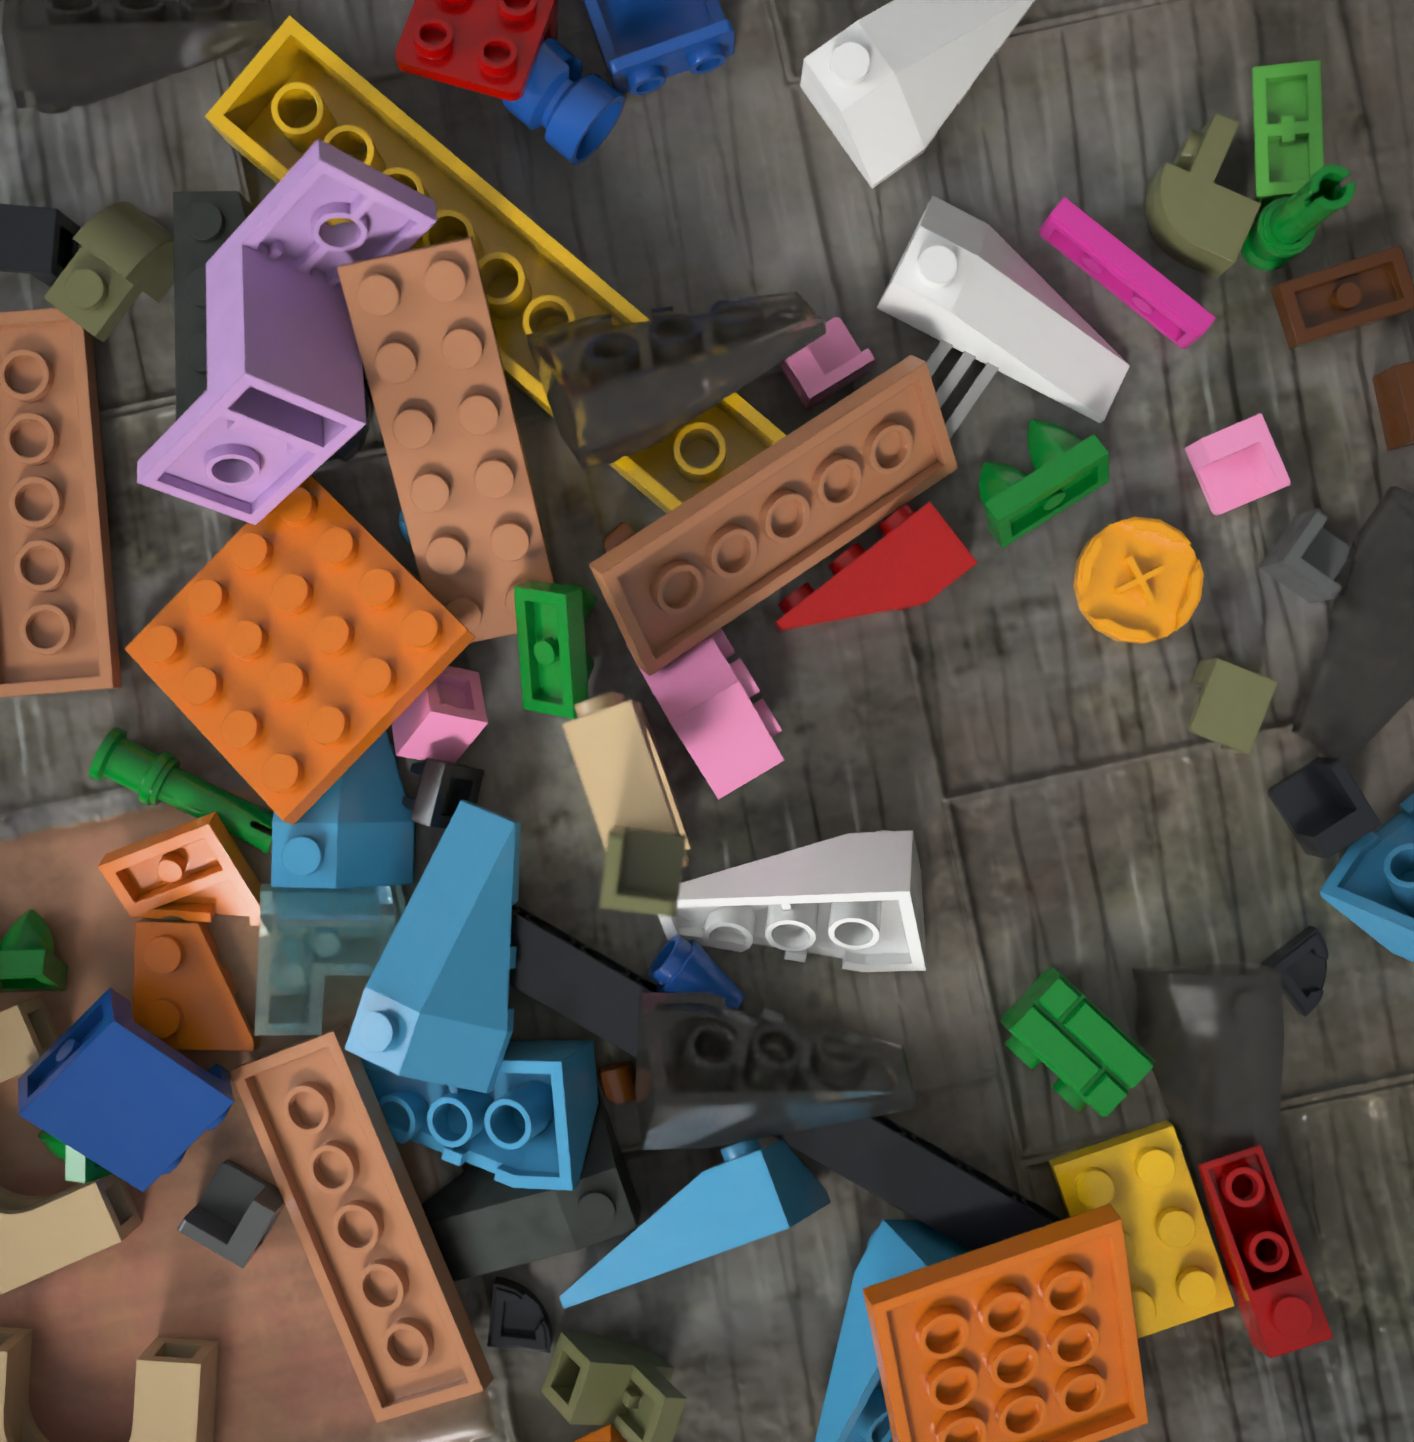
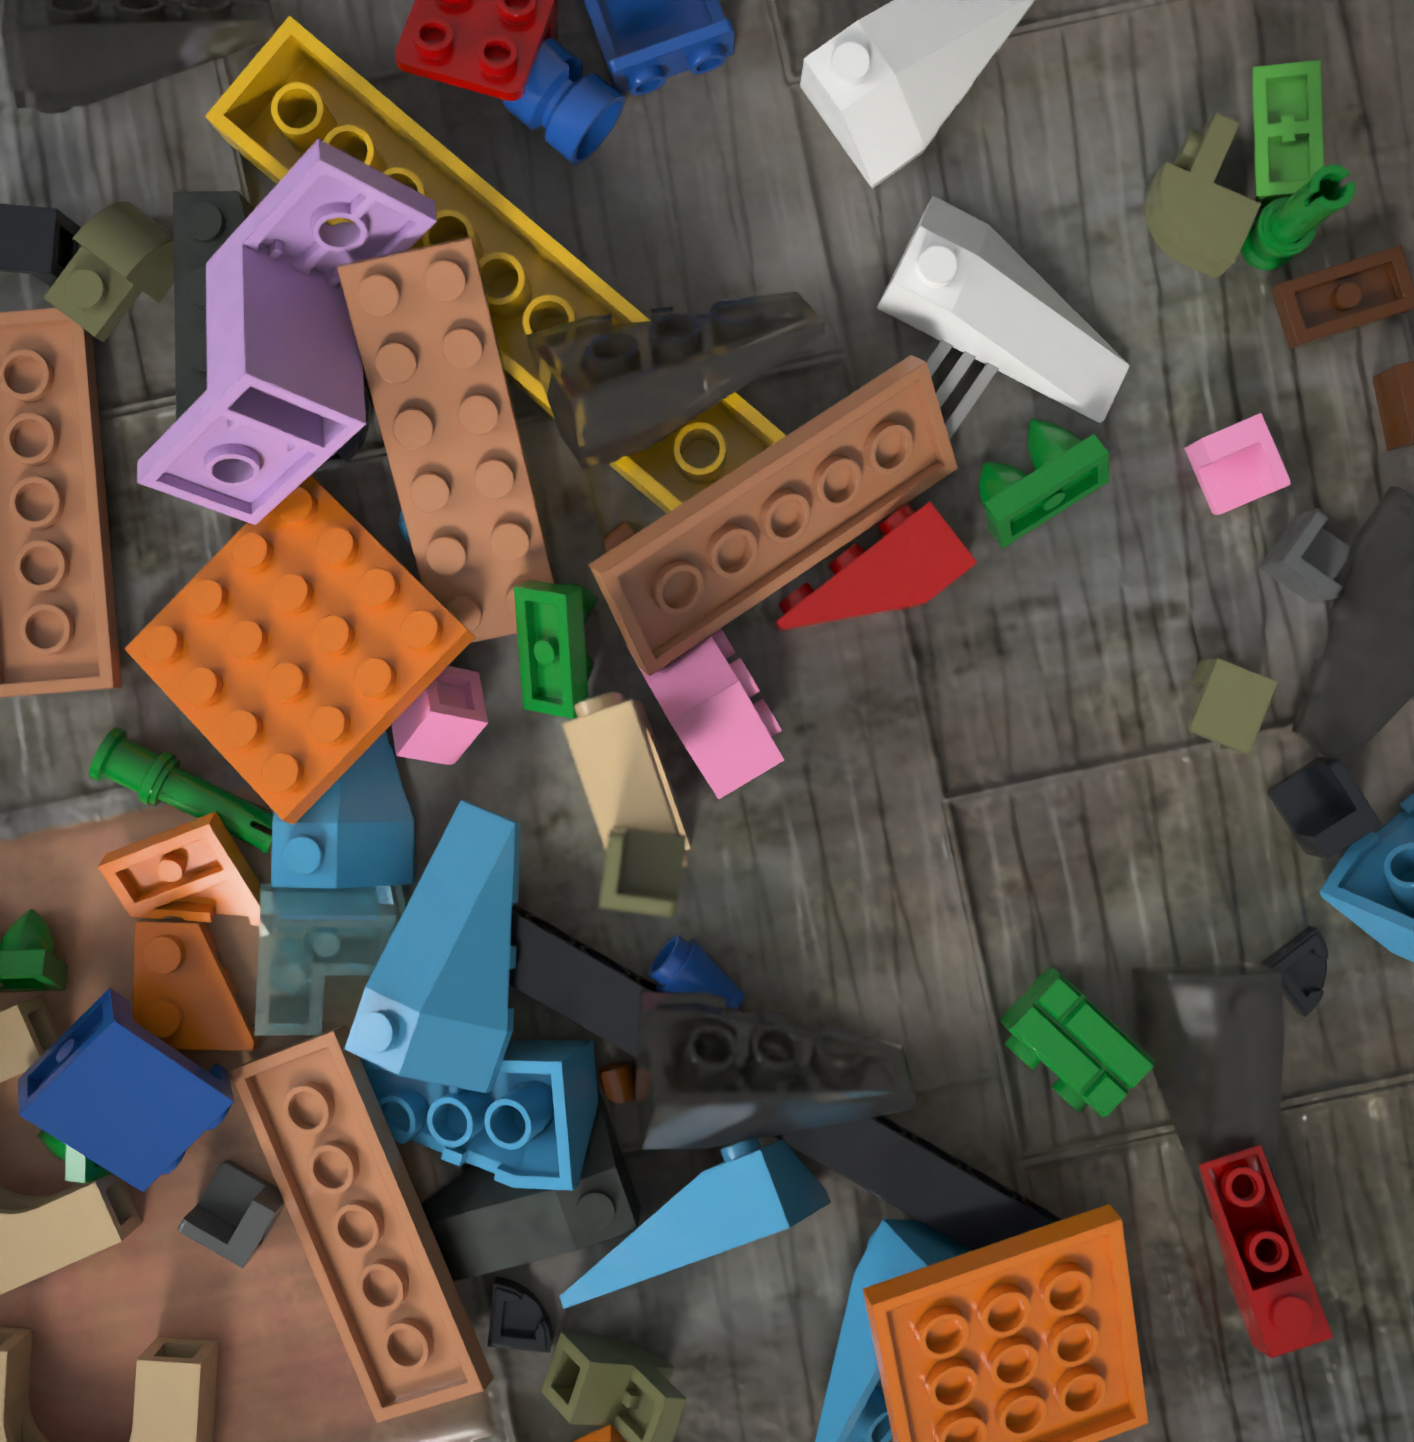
black tile [402,758,485,829] -> none
white wedge [658,830,927,972] -> none
bright pink panel [774,317,876,410] -> none
dark pink tile [1038,197,1216,349] -> none
yellow plate [1048,1120,1235,1339] -> none
light orange tile [1073,516,1204,644] -> none

